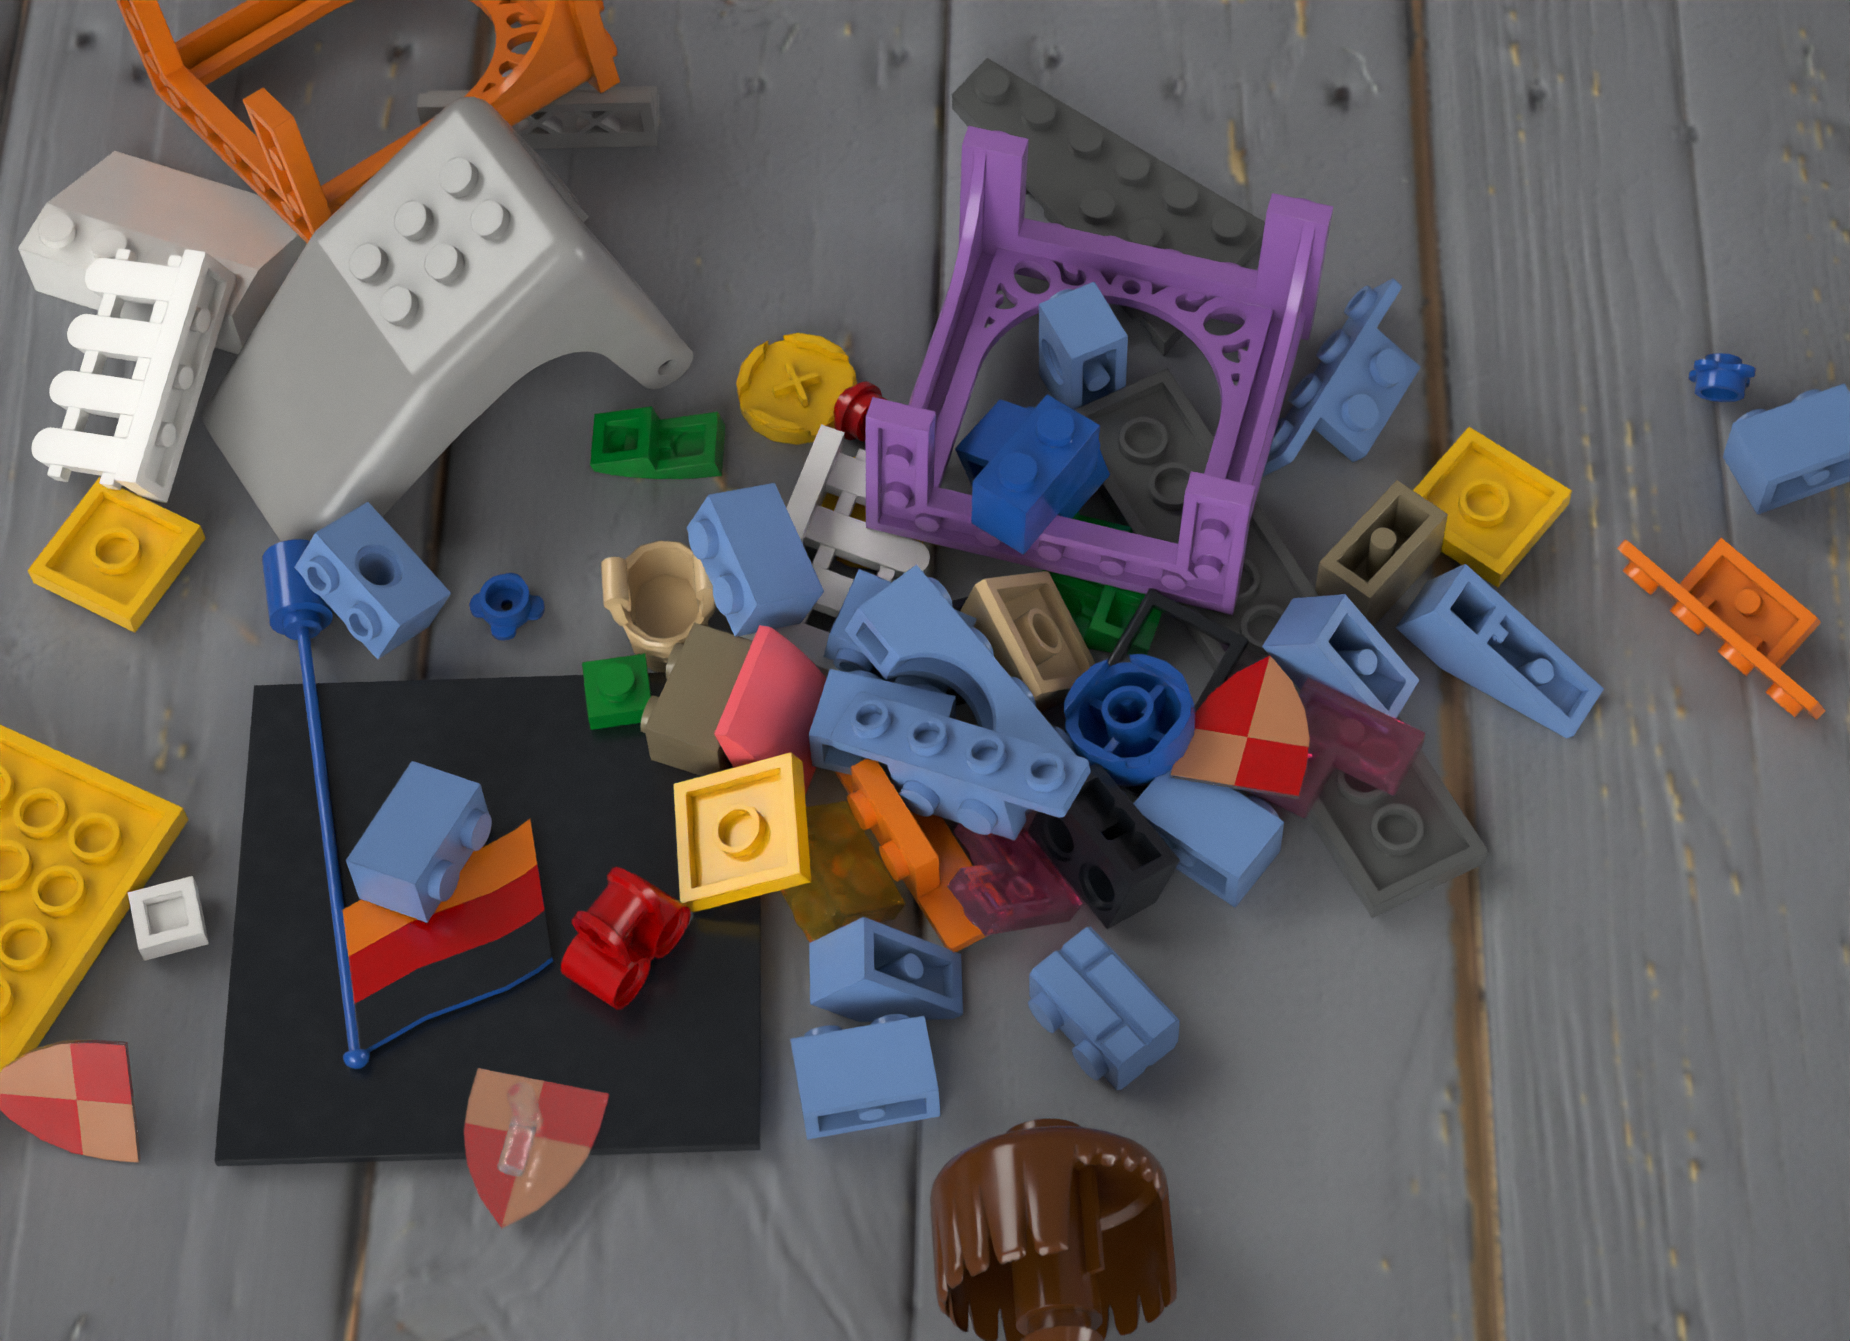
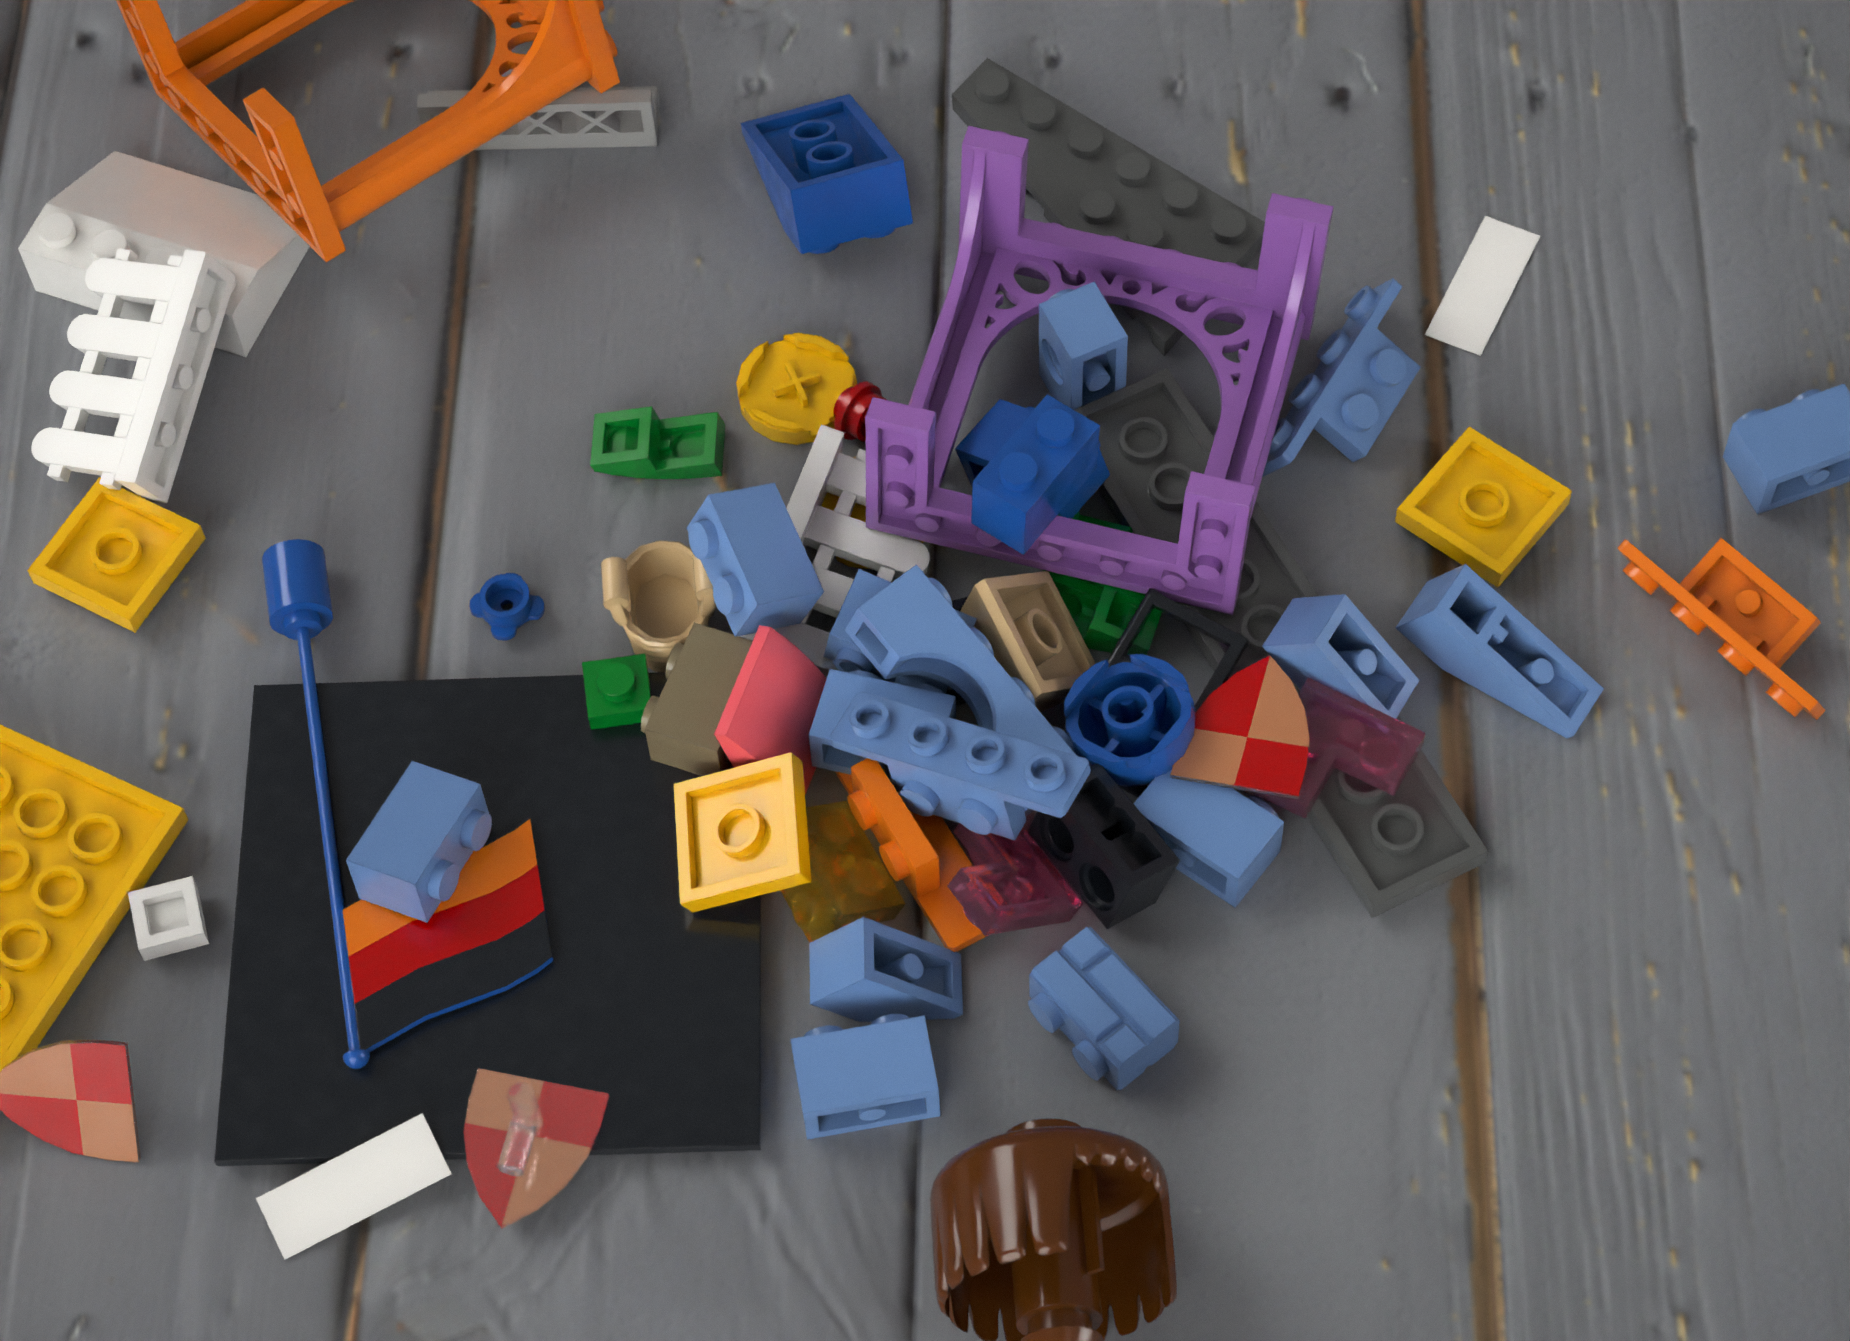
light grey piece [202,97,693,542] -> none
medium blue brick [294,502,451,660] -> none
red piece [561,867,691,1010] -> none
dark tan brick [1315,480,1448,626] -> none
blue plate [1689,353,1756,402] -> none
none -> white sticker [256,1113,452,1260]
none -> blue slope [741,94,913,254]
none -> white sticker [1425,216,1540,356]

